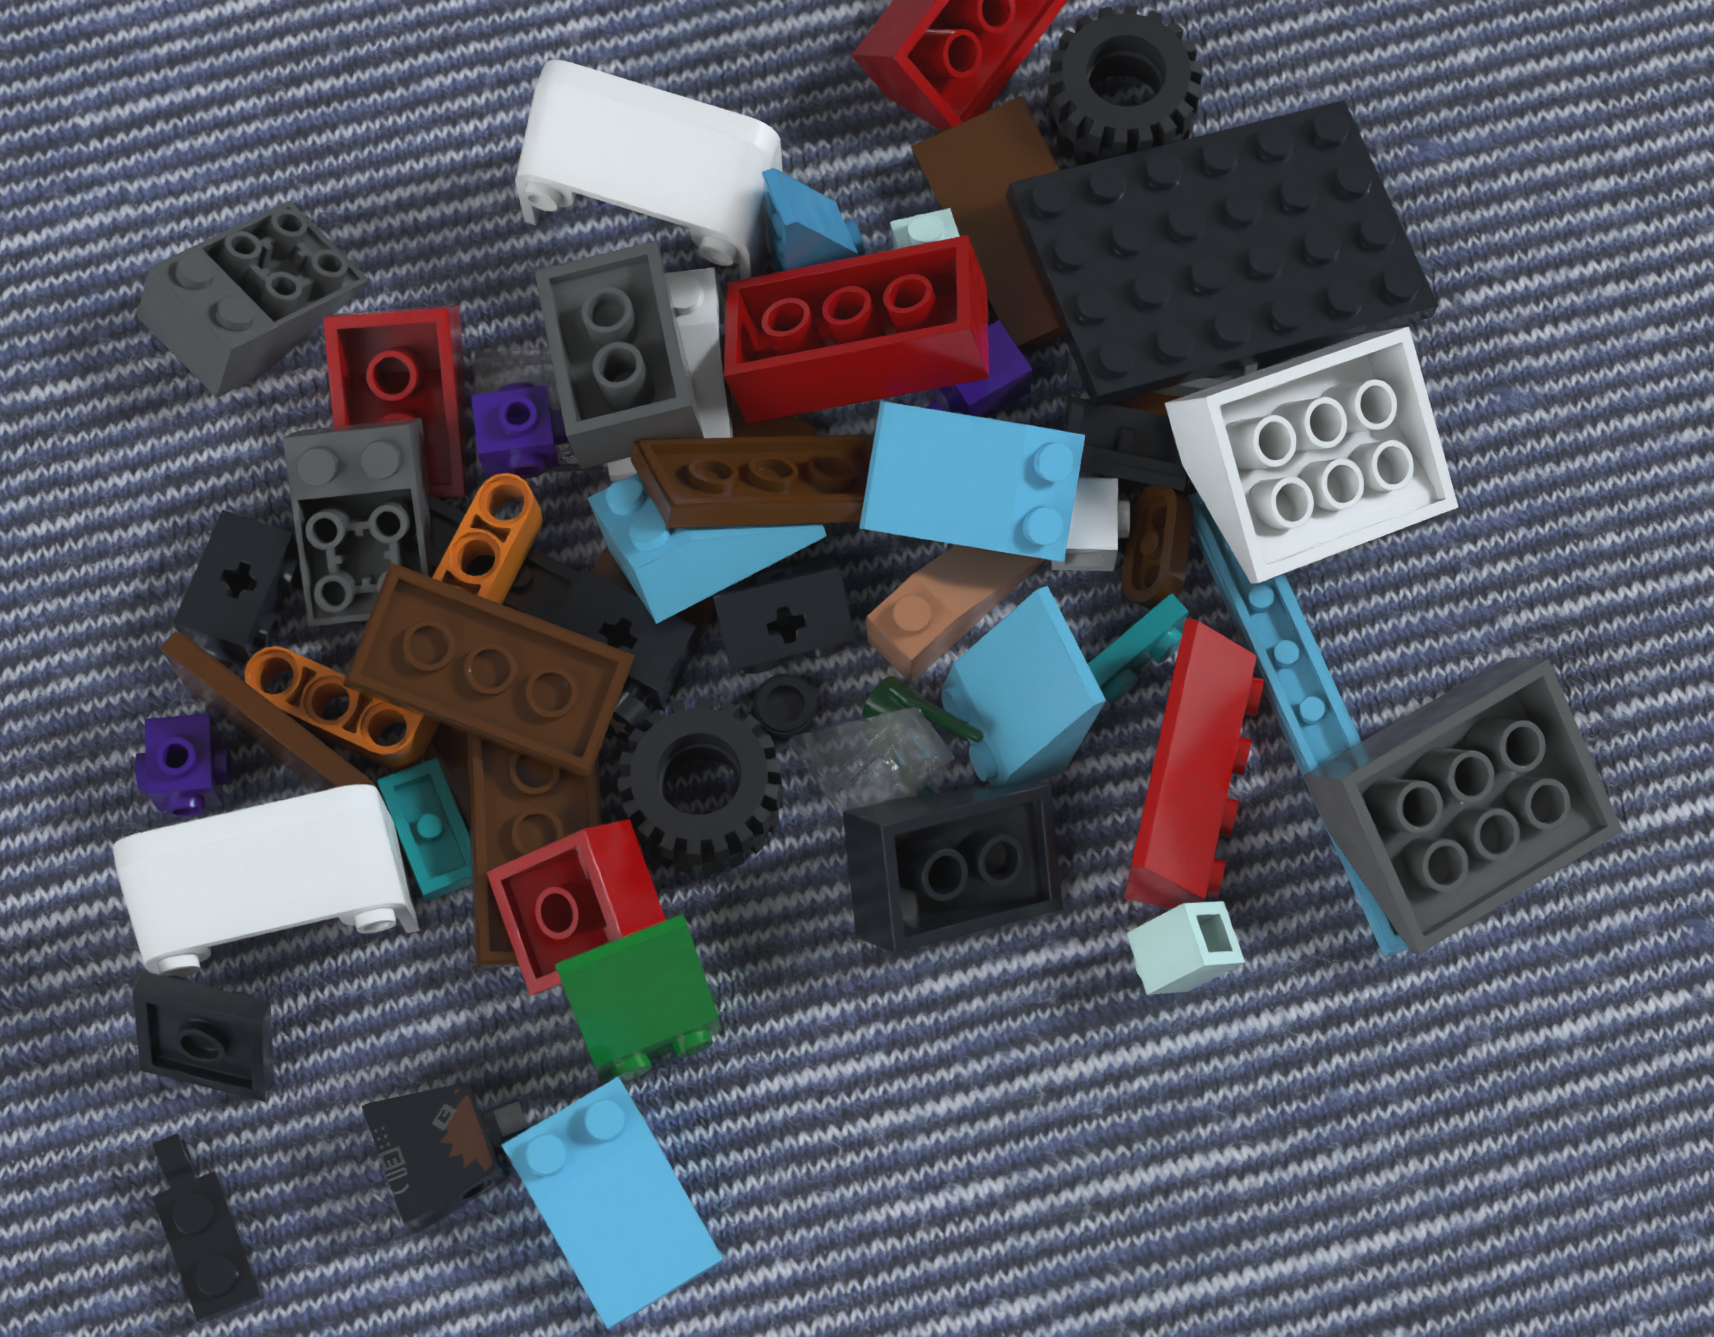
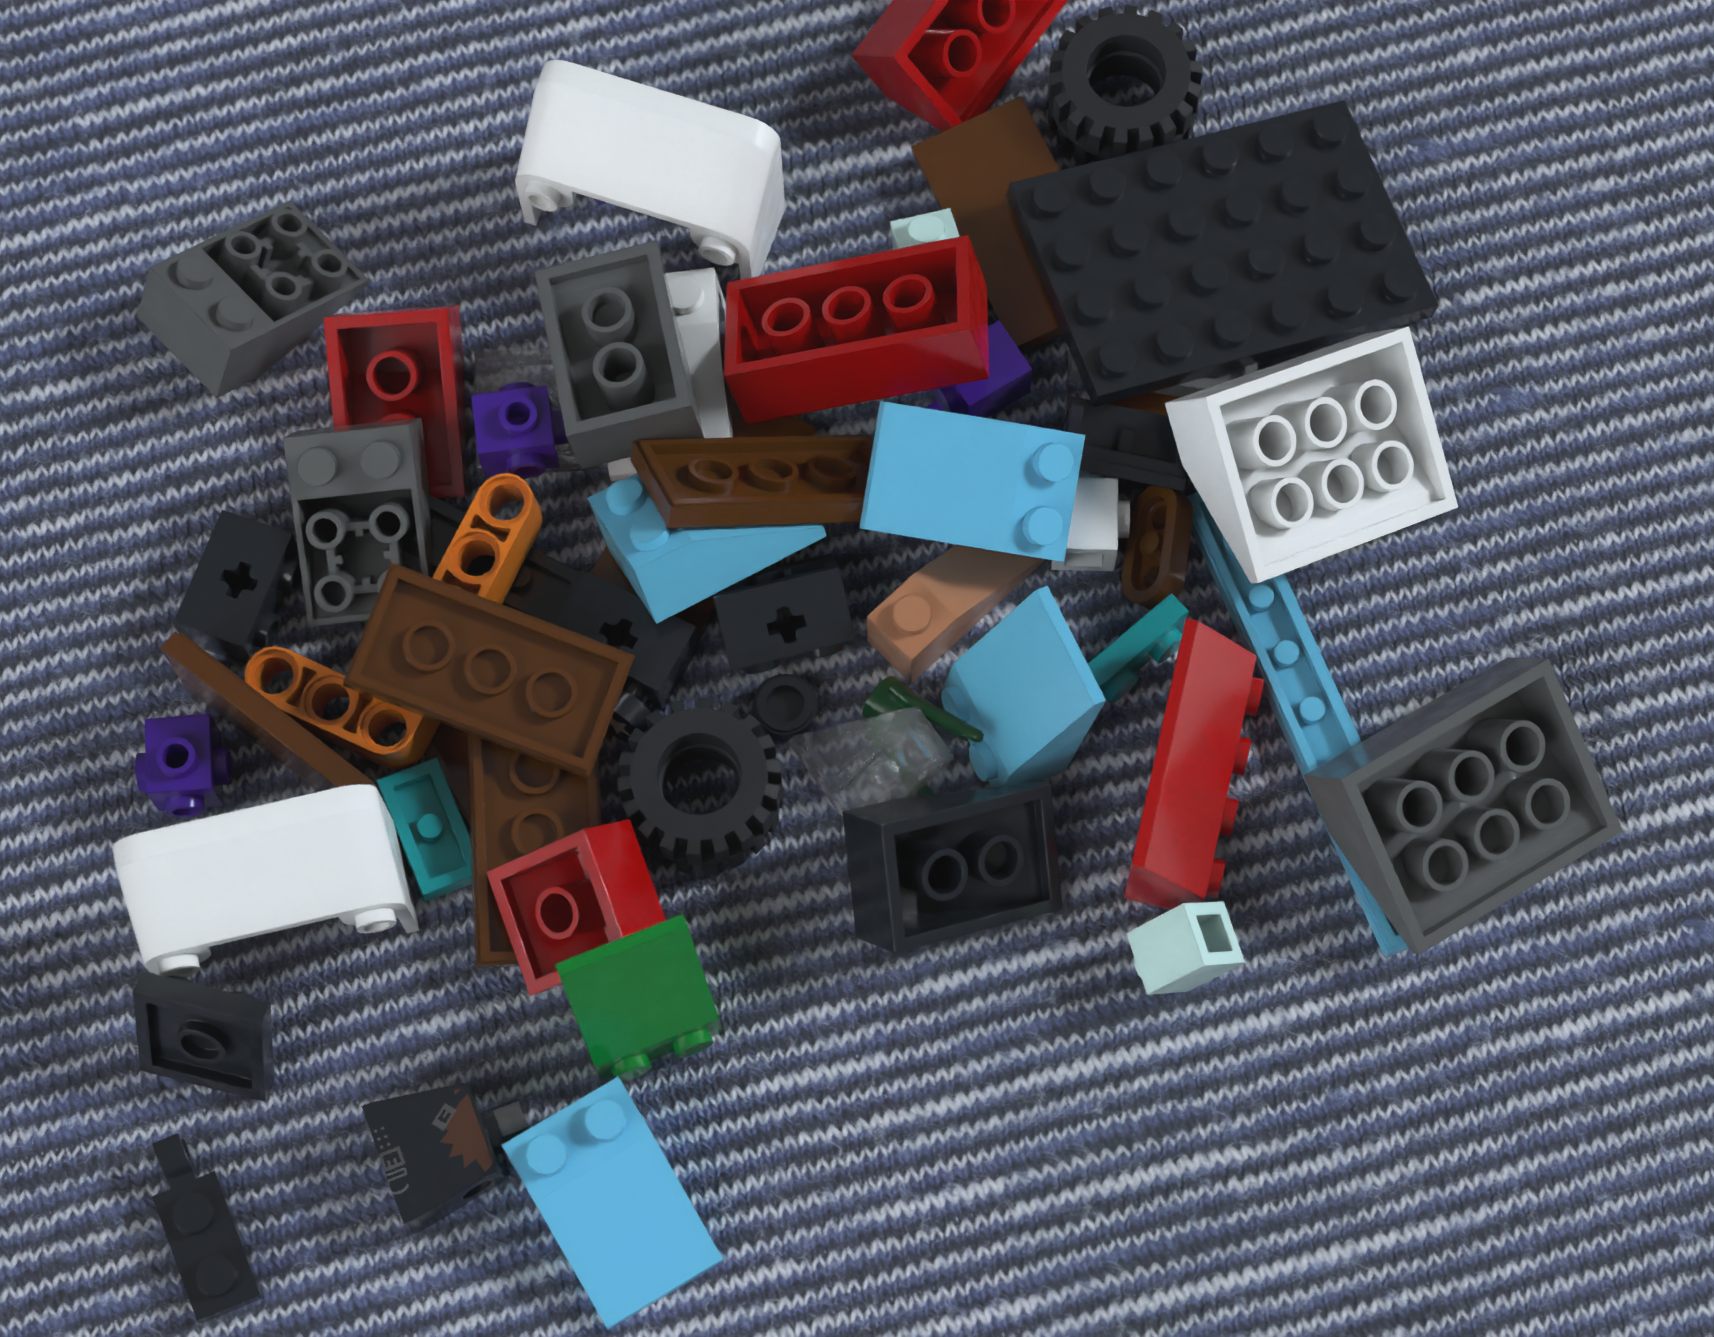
dark azure slope [762,168,866,272] -> none

